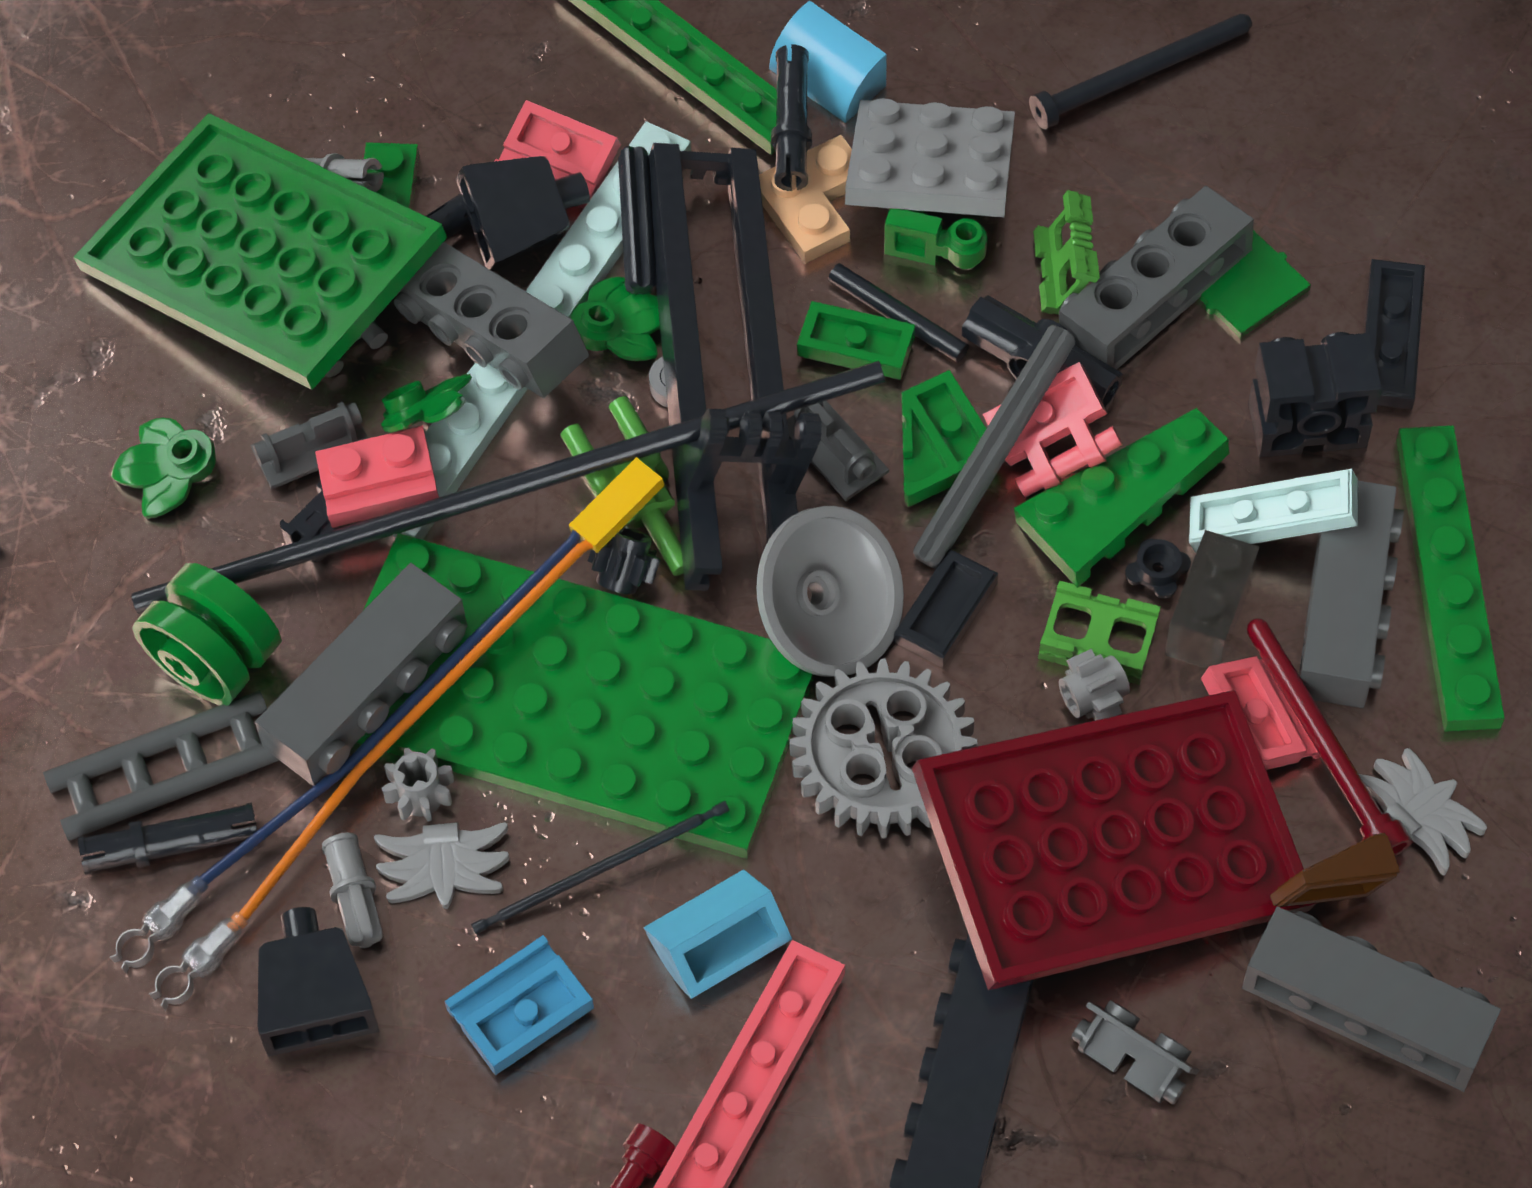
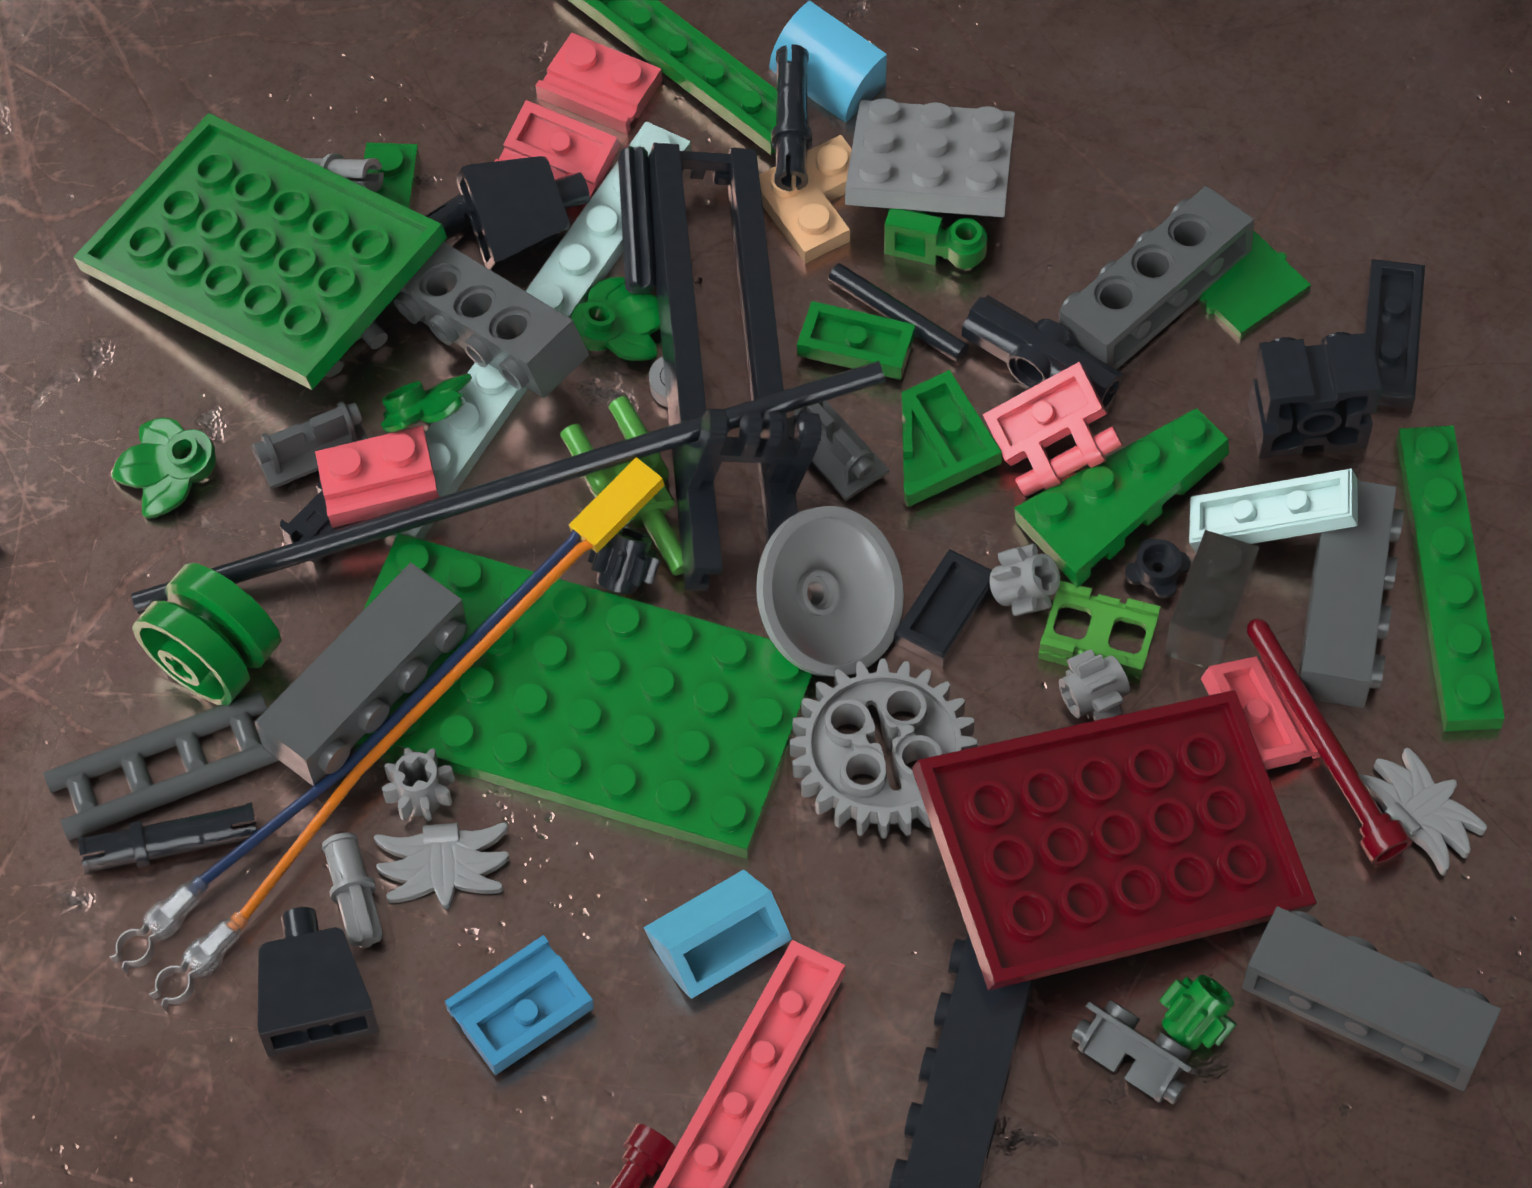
black piece [471,801,730,934] -> none
dark grey axle [913,325,1075,569] -> none
black bar [1029,14,1252,129] -> none
bright green piece [1033,190,1100,314] -> none
reddish brown slope [1270,833,1400,907] -> none
none -> coral plate [535,32,662,135]
none -> light grey gear [990,544,1060,616]
none -> green gear [1159,975,1237,1050]

